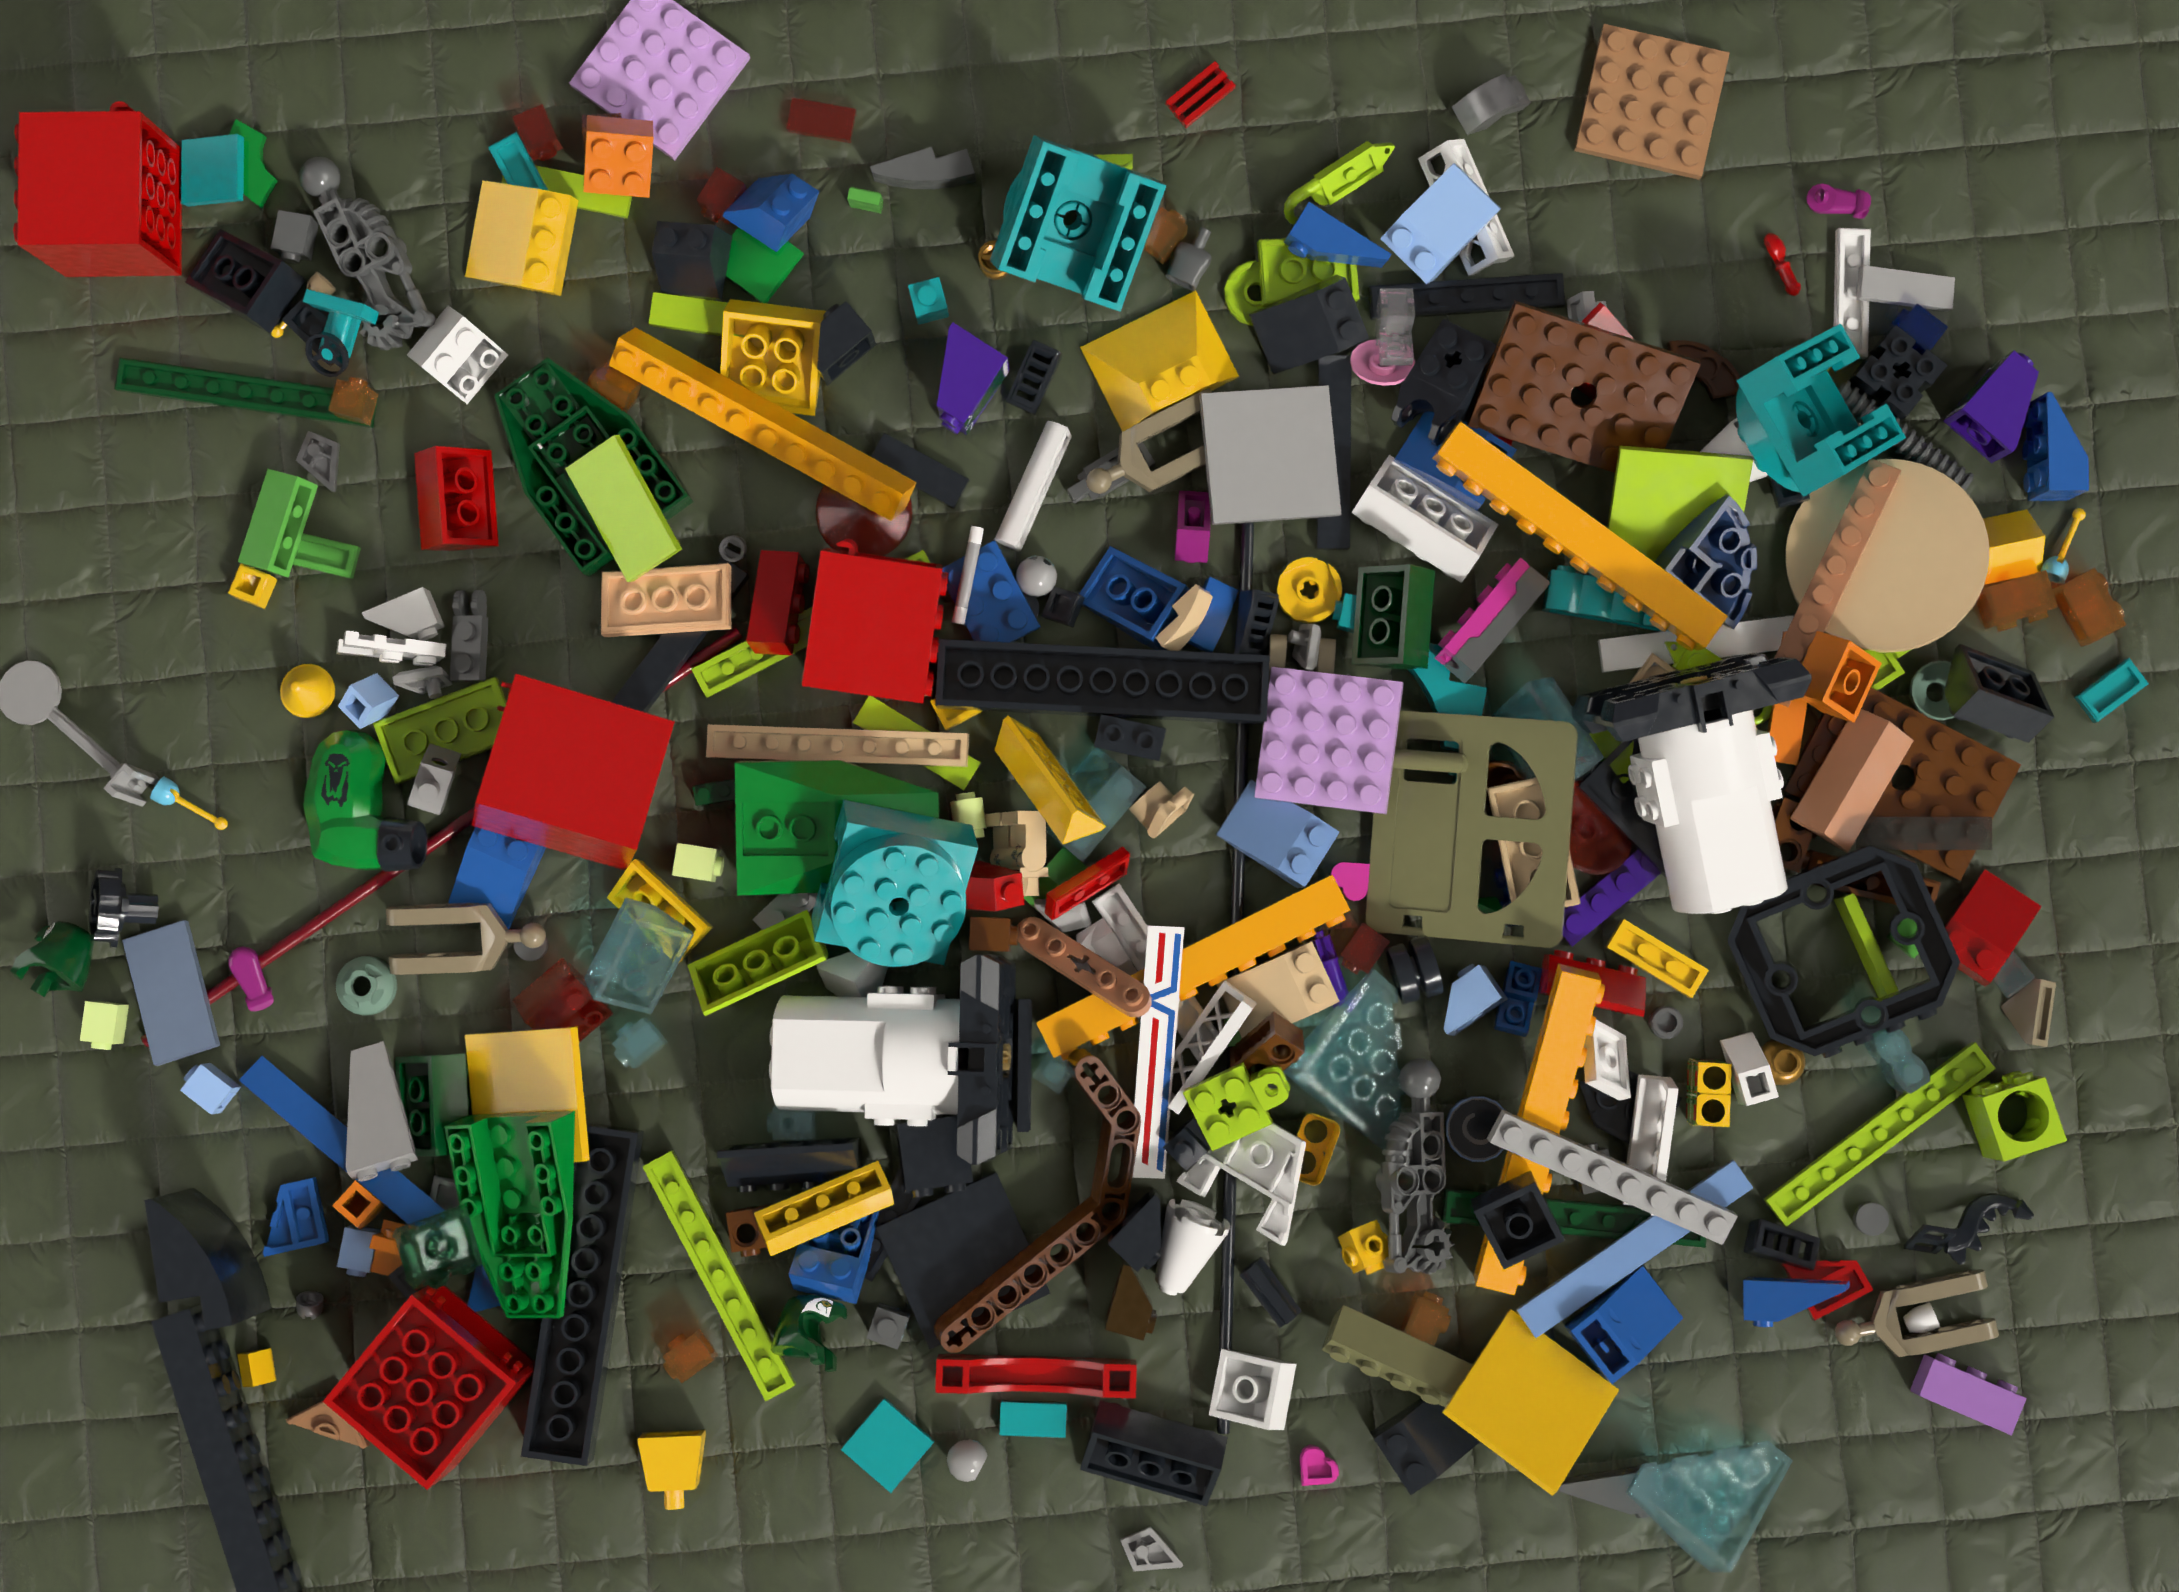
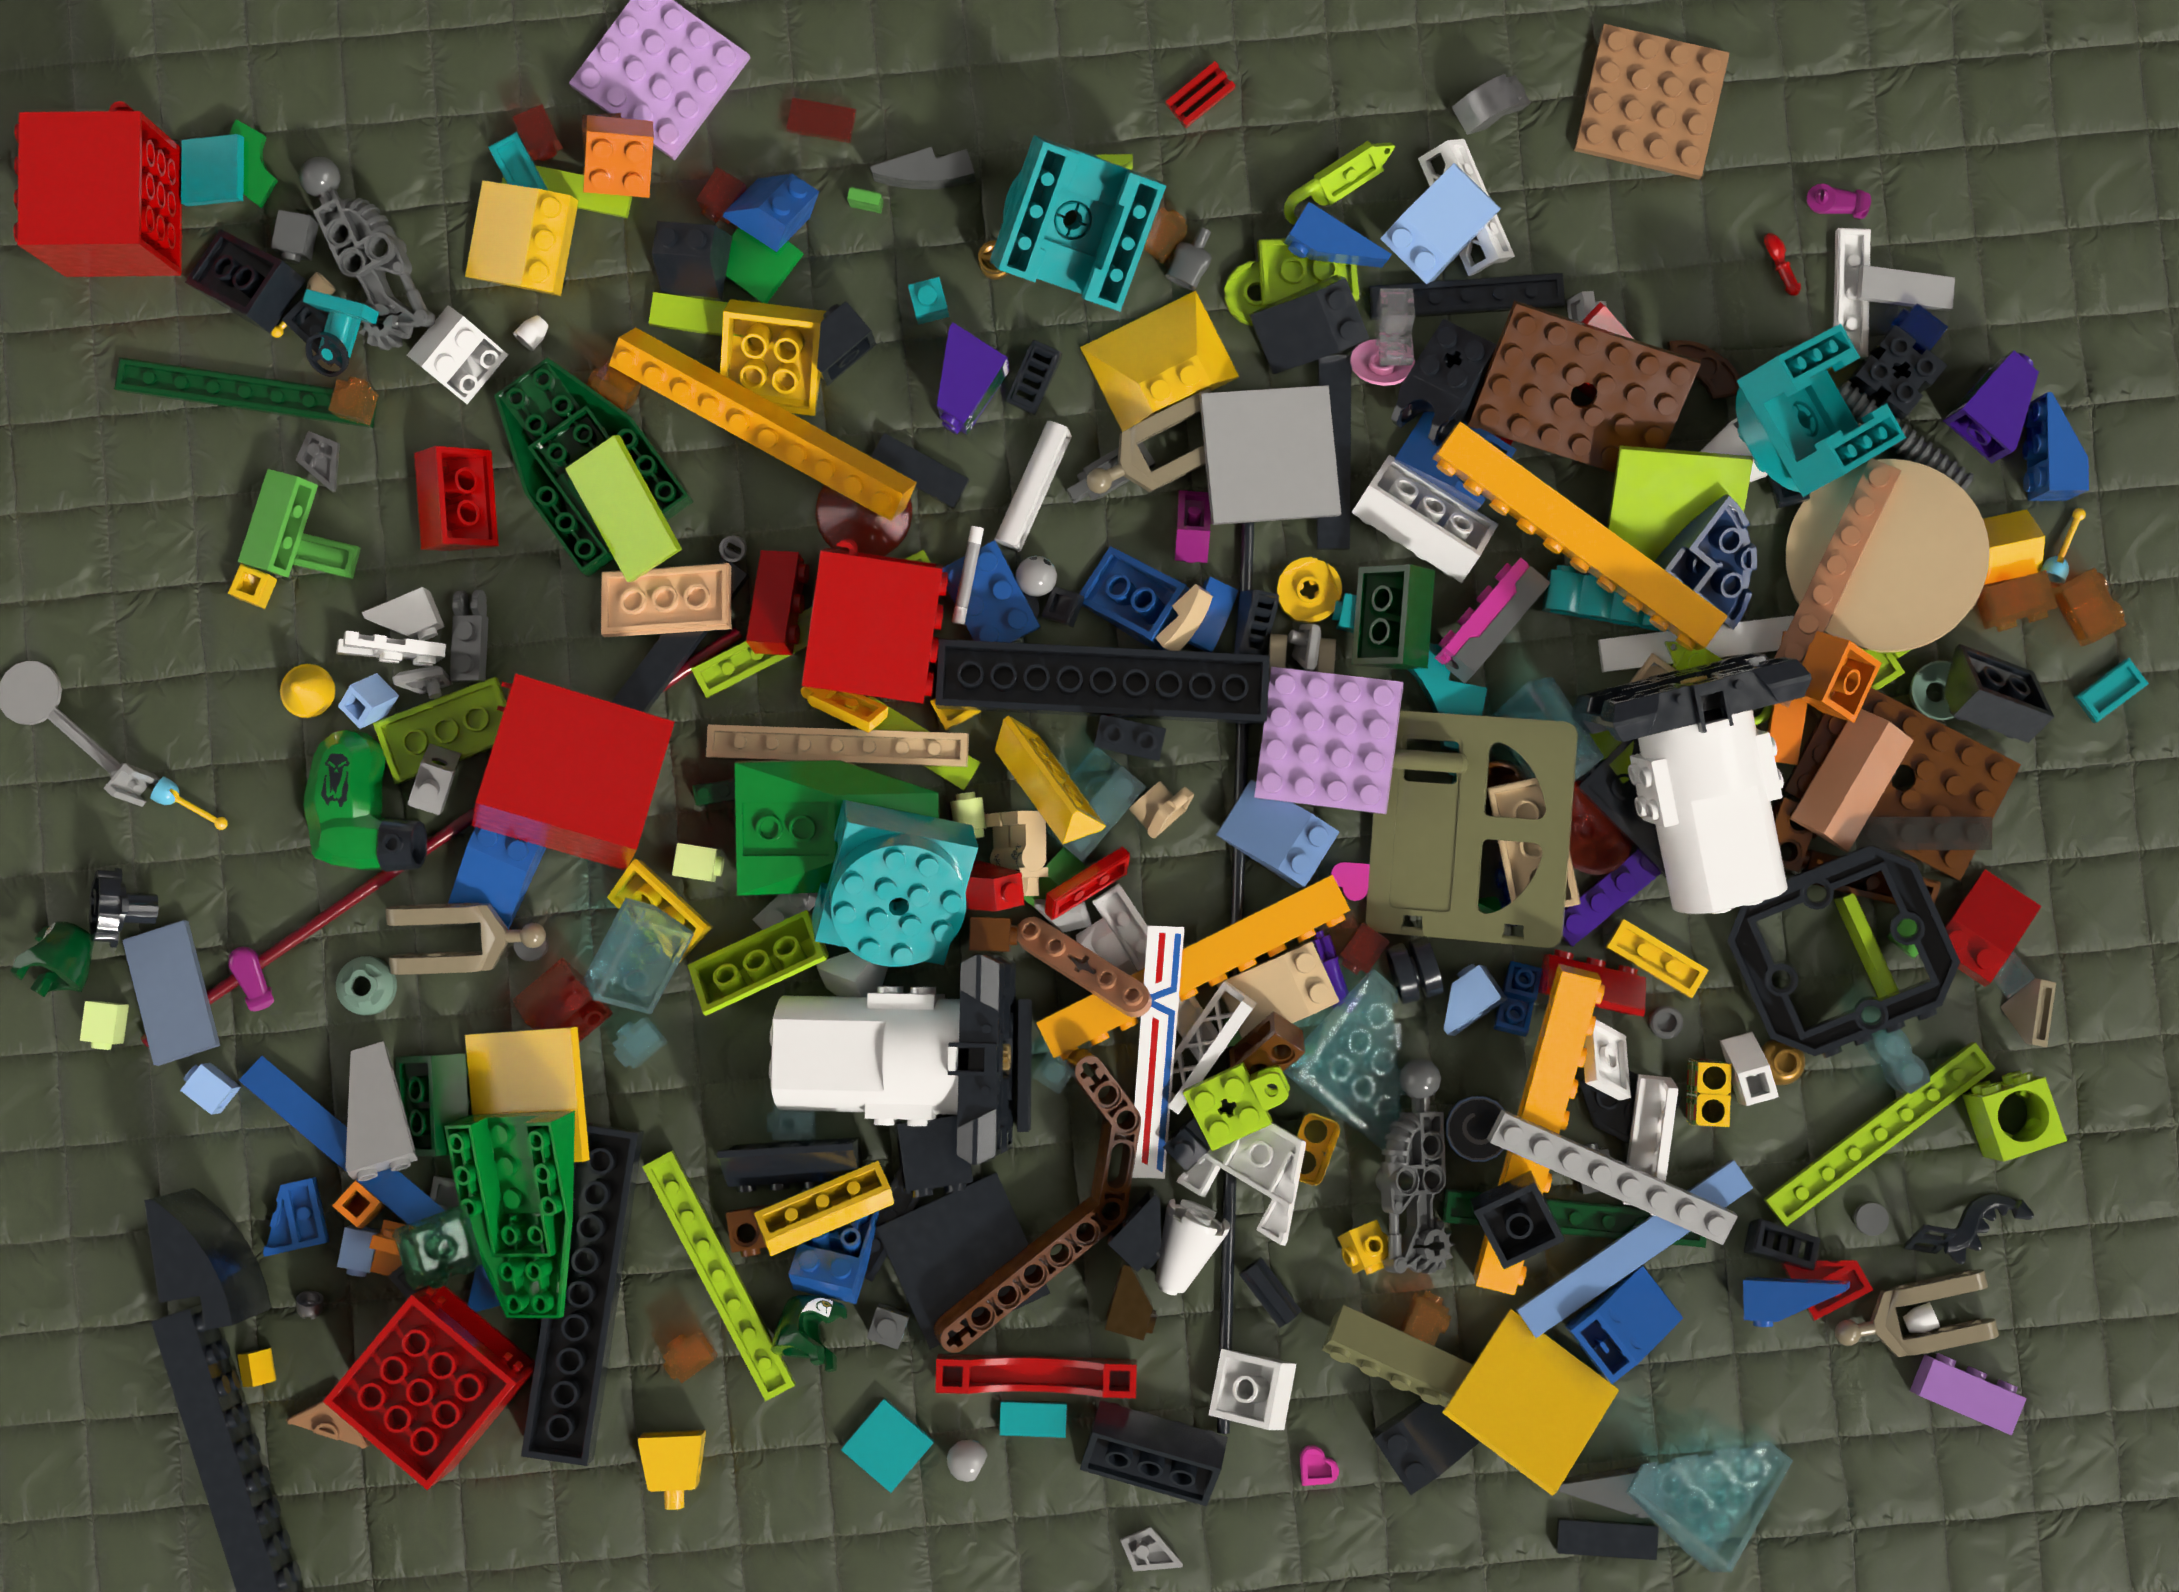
none -> white hose [513,315,549,351]
none -> yellow hinge [801,686,888,733]
none -> black tile [1556,1518,1659,1560]

